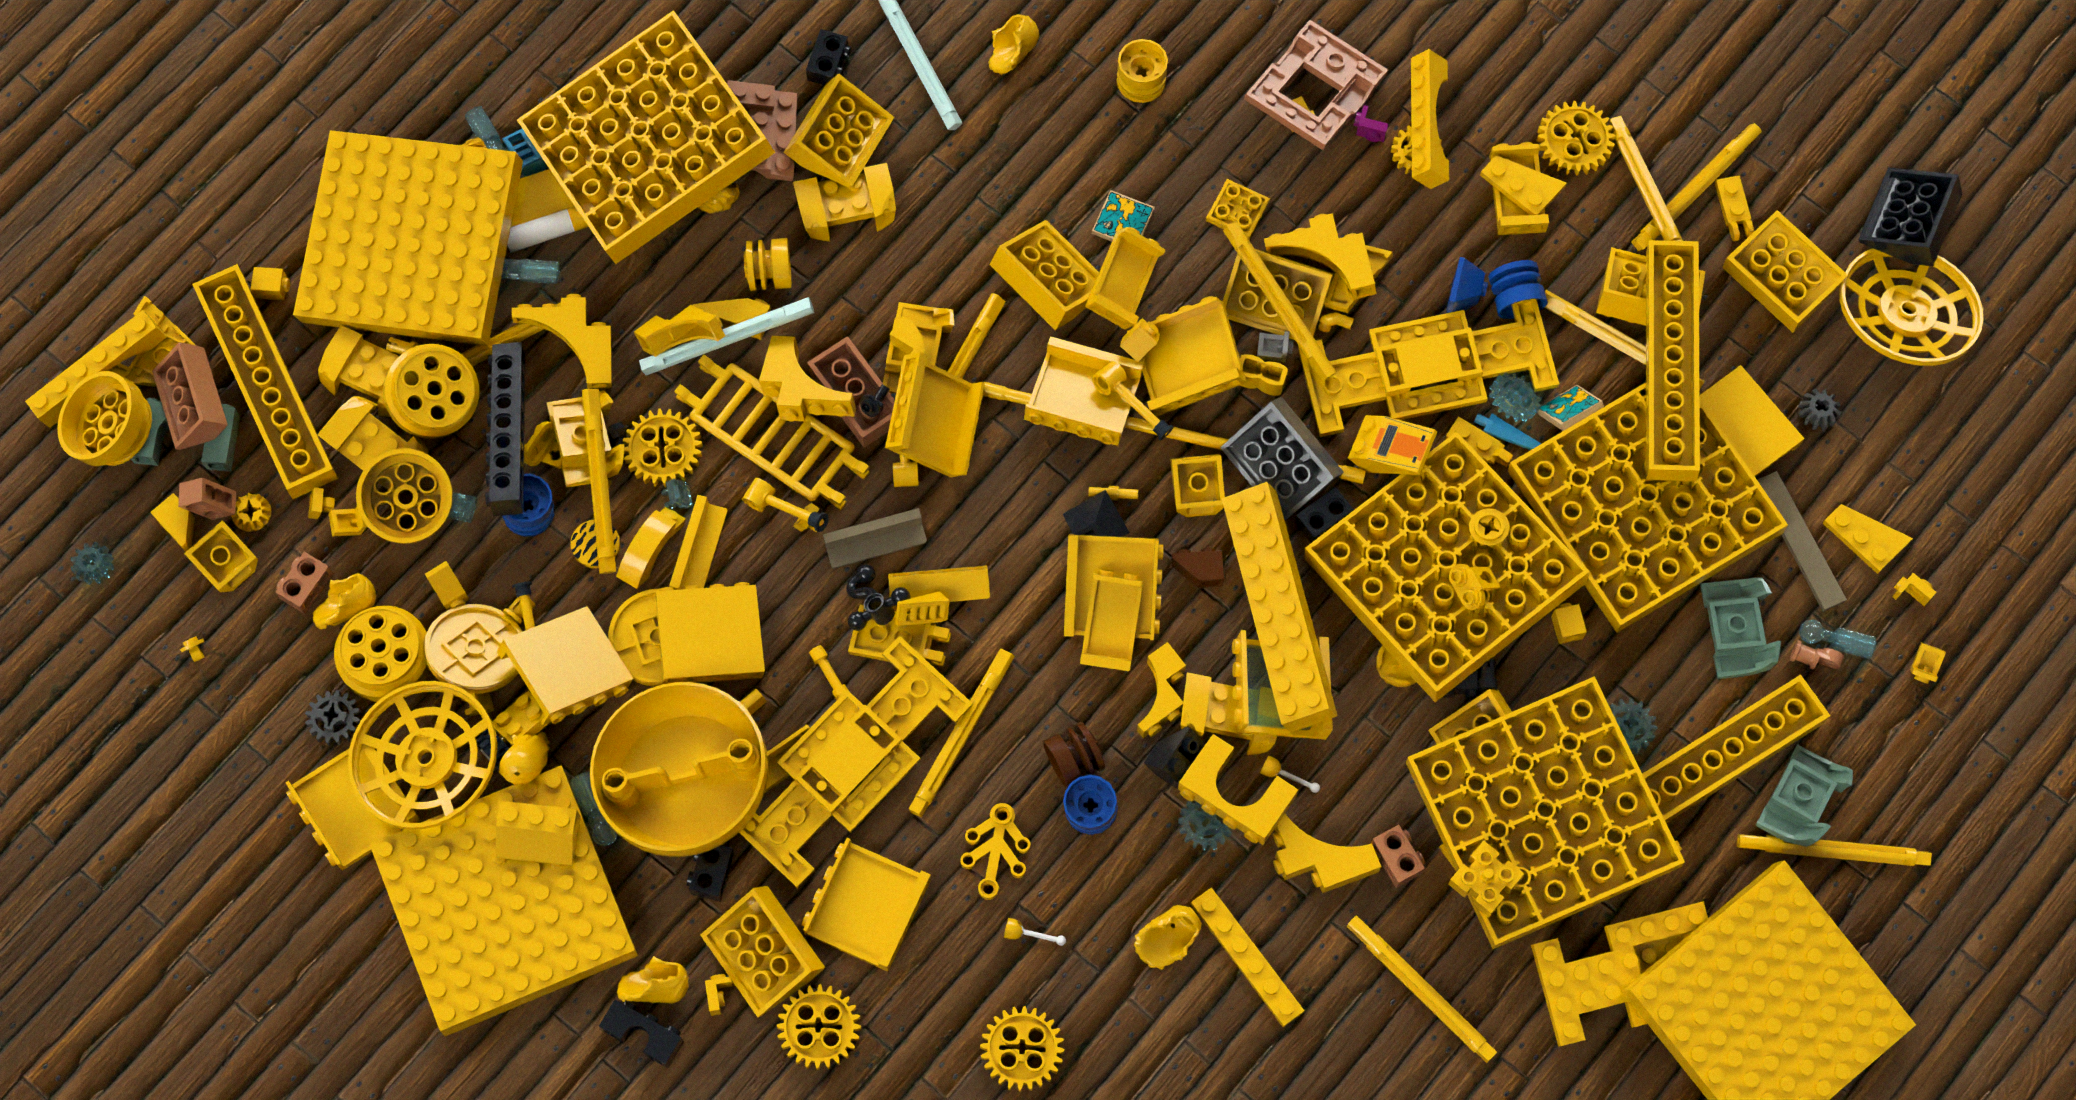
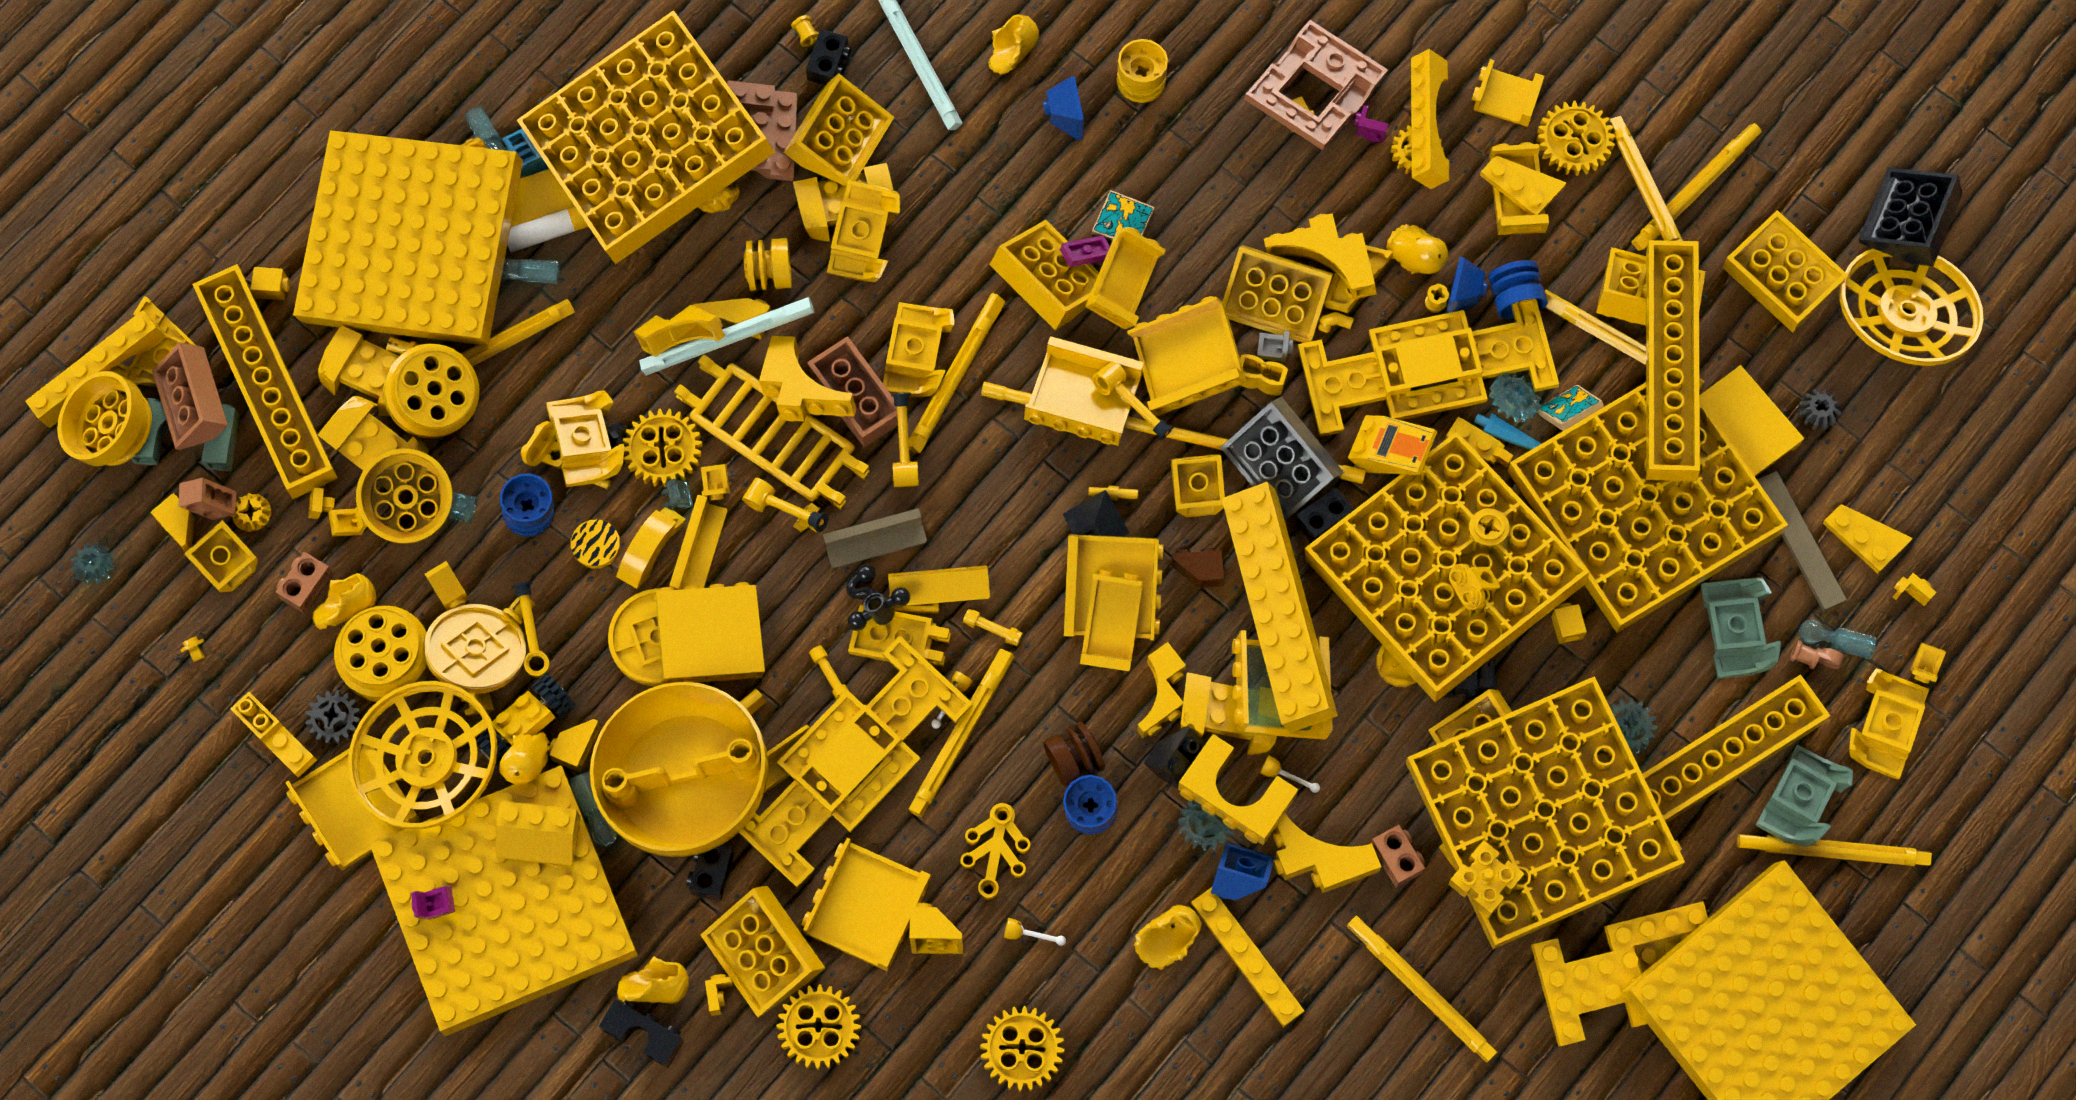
black brick [485,342,526,516] -> none
yellow panel [497,606,633,726] -> none
yellow arch [512,294,612,389] -> none
yellow piece [582,389,616,574] -> none
black plate [860,384,890,417] -> none
yellow panel [885,352,985,477] -> none
yellow brick [889,315,925,370] -> none
yellow slope [895,591,950,626] -> none
yellow brick [1120,318,1160,362] -> none
yellow tile [1206,179,1270,240] -> none
yellow piece [1223,221,1336,382] -> none
yellow hinge [1715,175,1754,241] -> none
none -> yellow slope [230,692,317,778]
none -> magenta bracket [411,886,455,920]
none -> yellow slope [548,719,601,772]
none -> yellow bracket [701,464,730,501]
none -> yellow bush [791,15,819,47]
none -> yellow piece [827,180,900,282]
none -> yellow slope [909,903,964,954]
none -> yellow hinge [931,671,973,729]
none -> yellow bar [963,609,1023,646]
none -> blue slope [1042,76,1084,140]
none -> magenta plate [1059,235,1110,268]
none -> blue slope [1211,842,1275,900]
none -> yellow piece [1386,224,1449,274]
none -> yellow bush [1425,284,1449,313]
none -> yellow panel [1472,59,1544,127]
none -> yellow piece [1849,668,1929,780]

